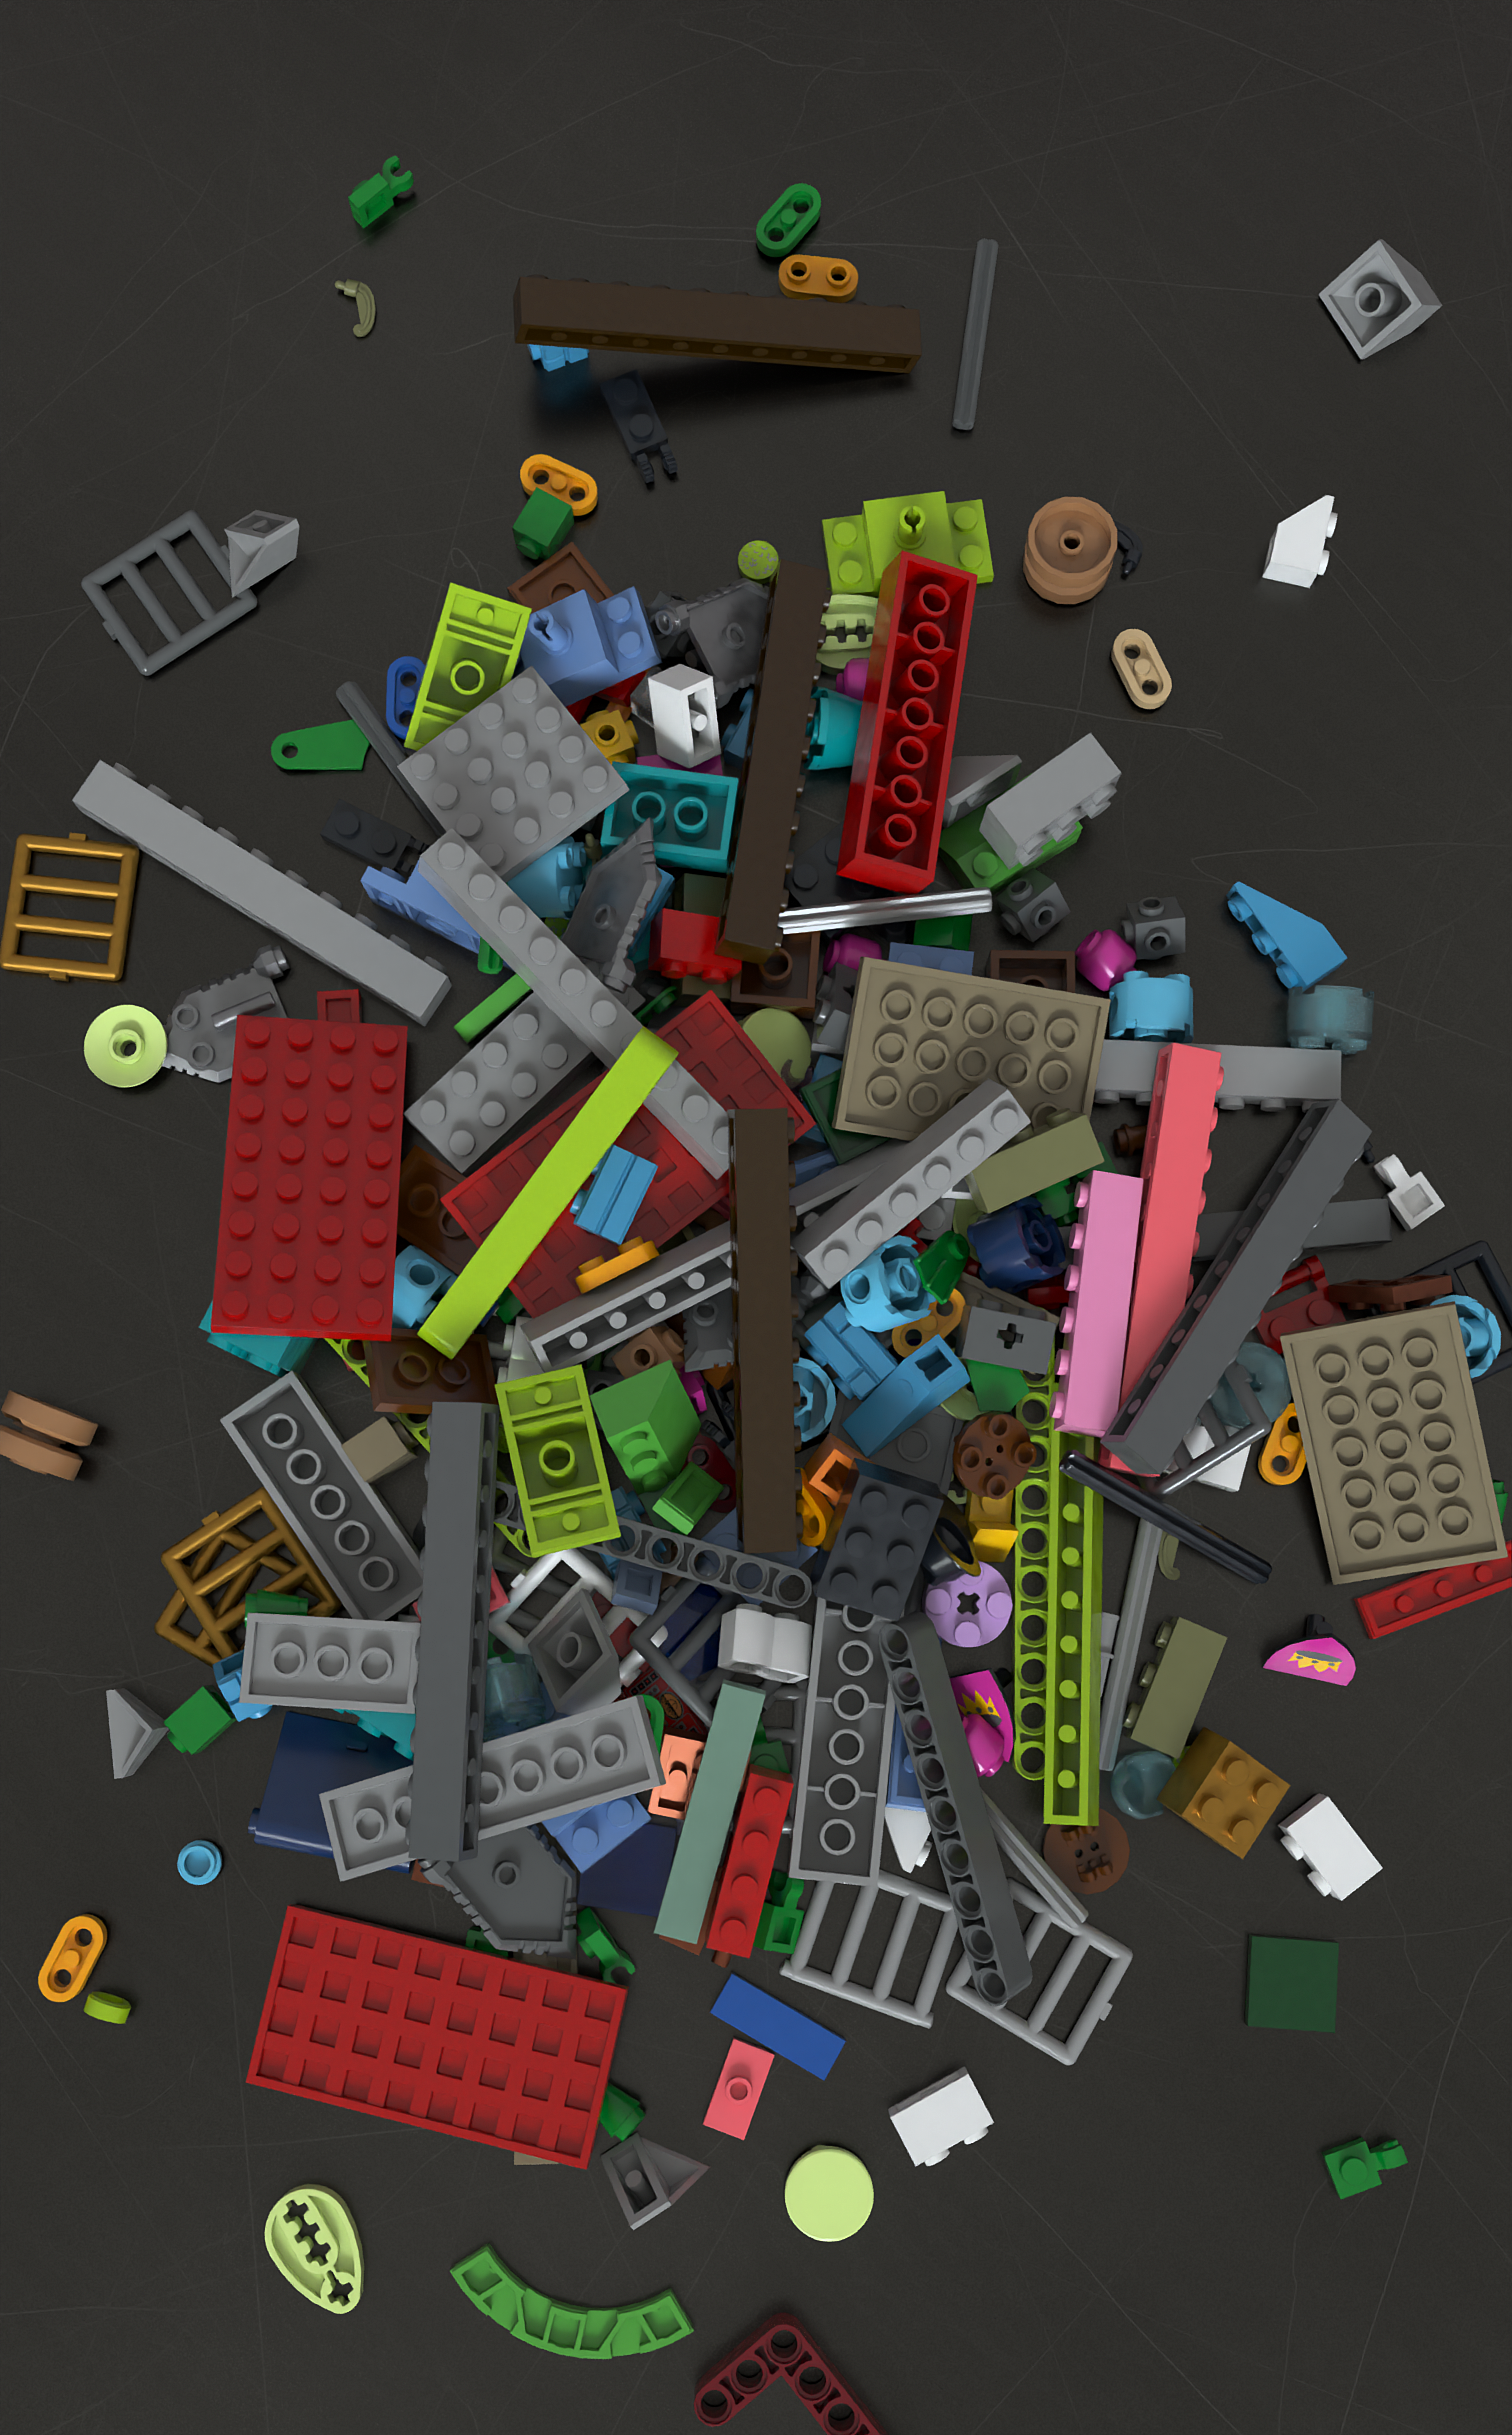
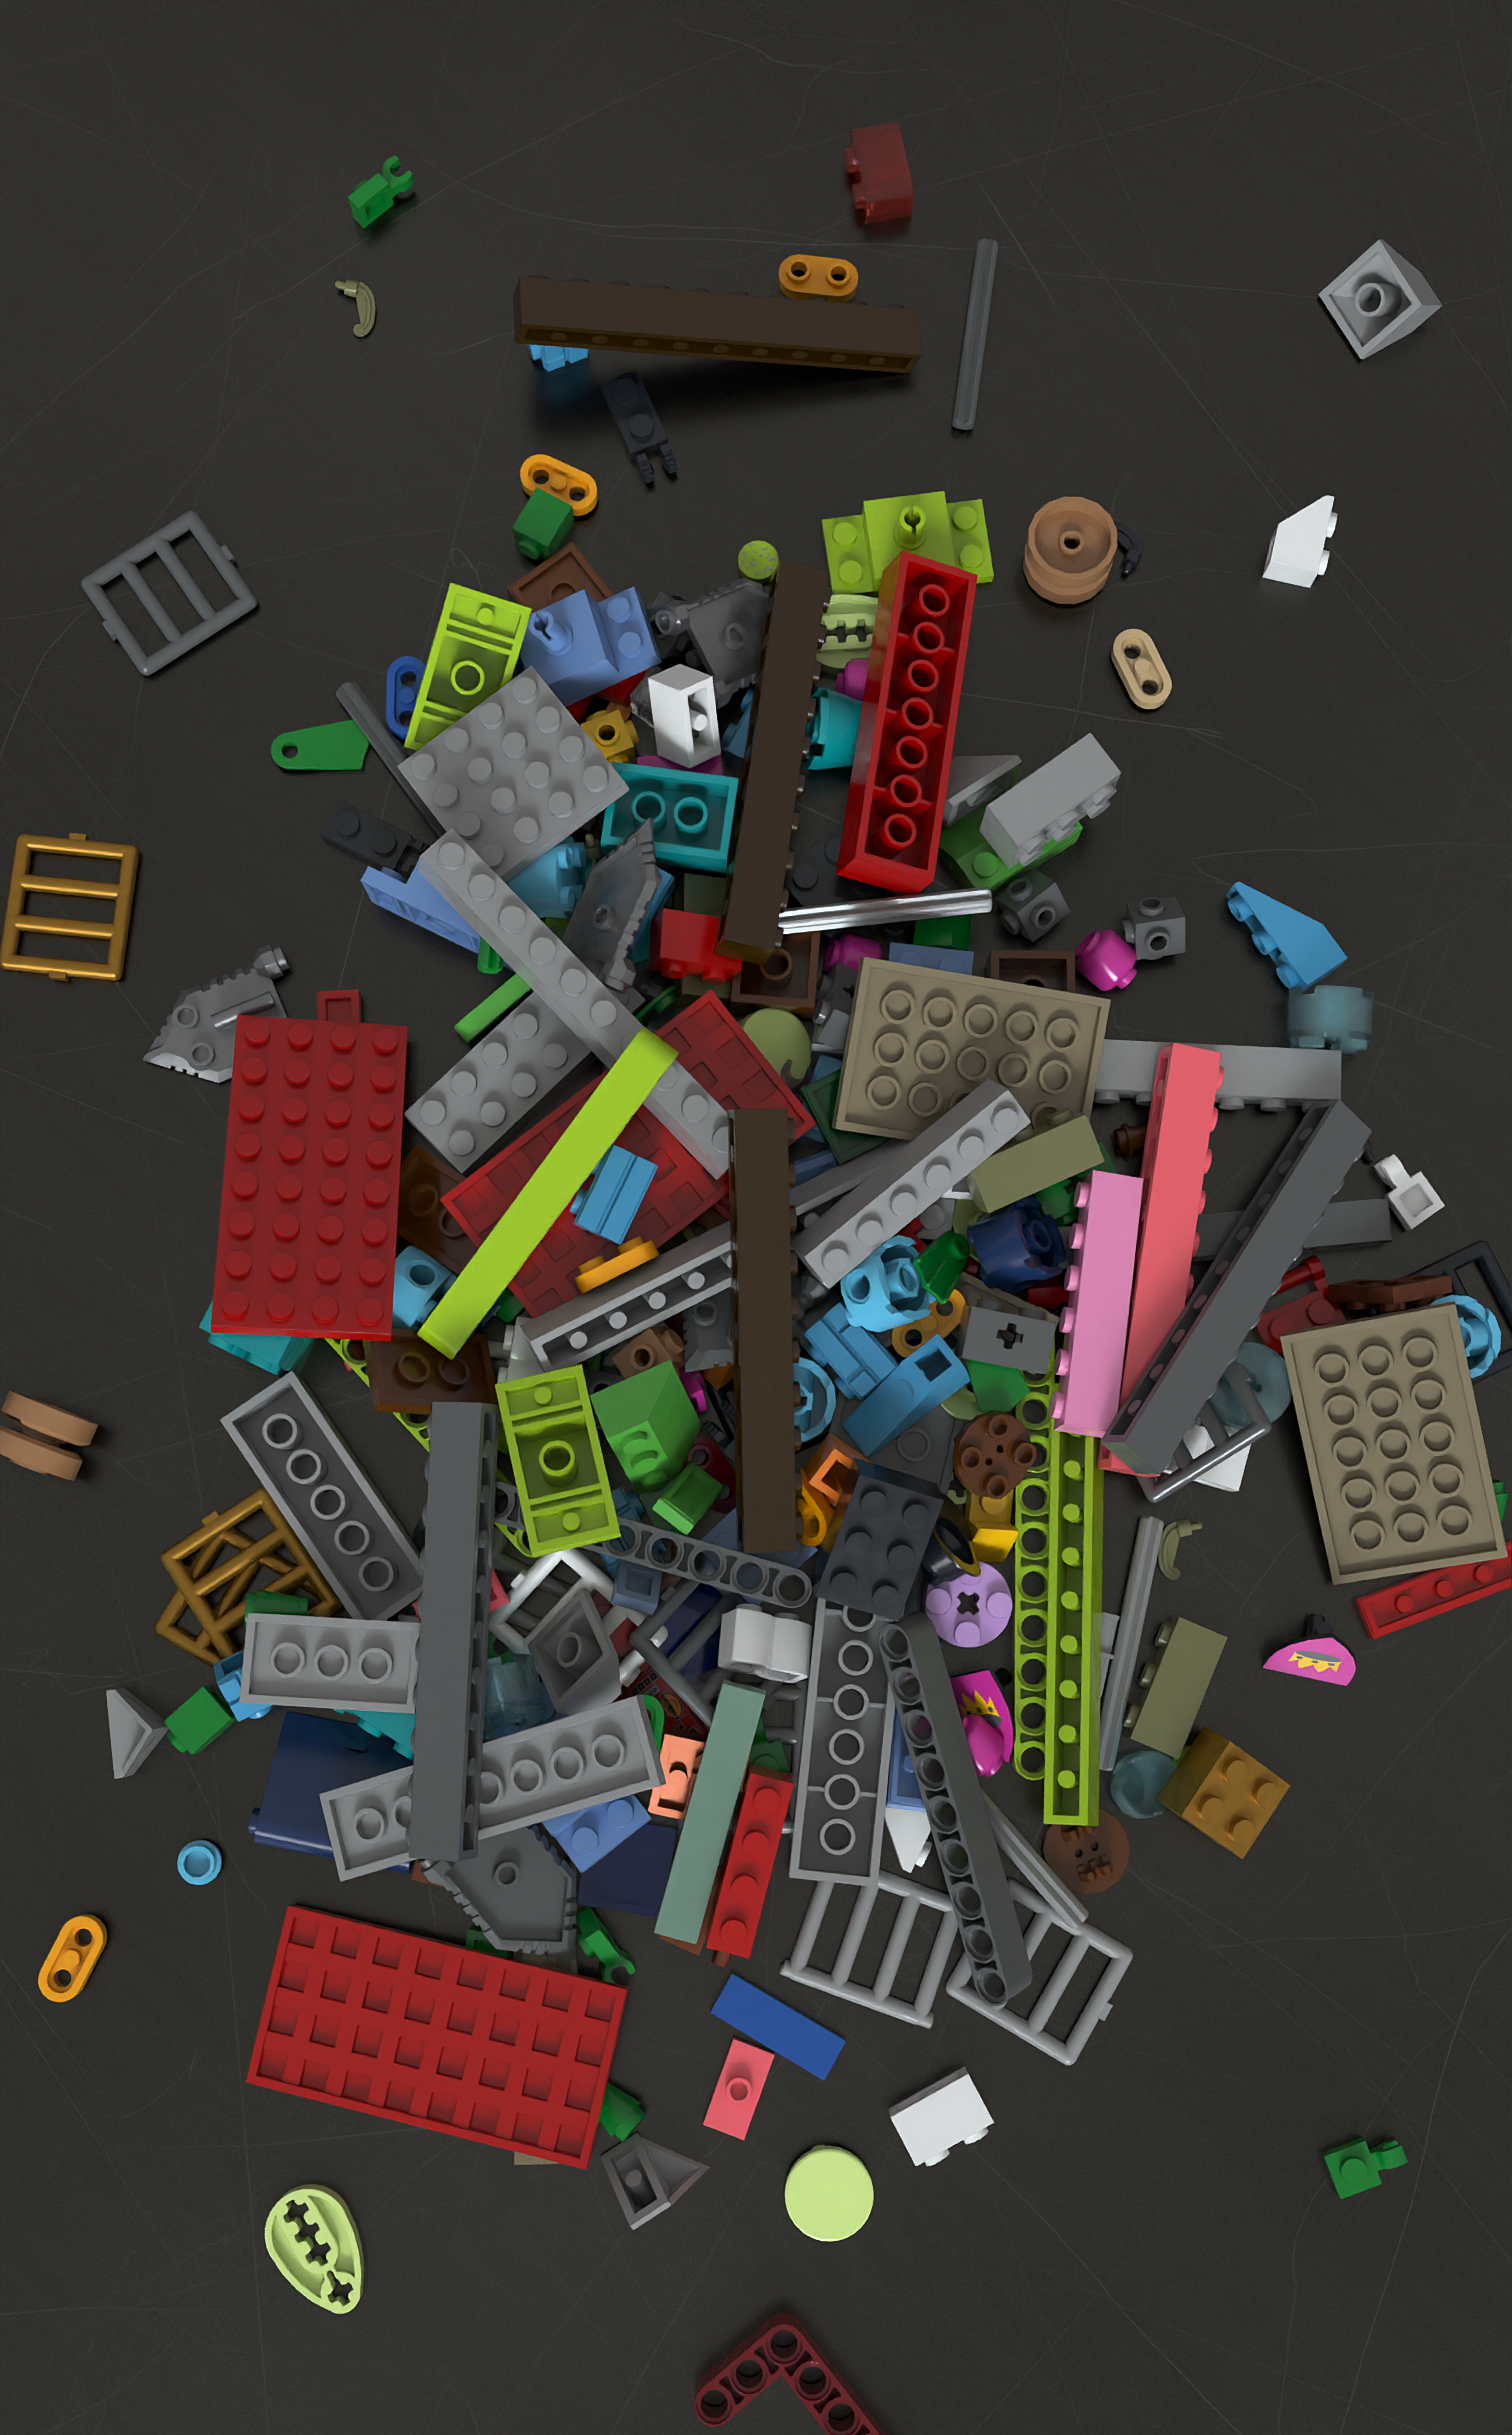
light grey brick [72,760,452,1027] -> none
lime tile [83,1992,131,2024] -> none
yellowish green dish [84,1005,168,1087] -> none
light grey slope [224,510,299,598] -> none
dark tan brick [341,1416,419,1486] -> none
bright green tile [449,2243,694,2359] -> none
green plate [753,1870,804,1954] -> none
green plate [756,183,821,257] -> none
black axle [1059,1450,1272,1584] -> none
medium azure brick [1109,971,1193,1043] -> none
dark green tile [1245,1934,1339,2033] -> none
light orange plate [1258,1403,1307,1485] -> none
white brick [1278,1793,1383,1901] -> none
none -> clear red brick [844,122,914,224]

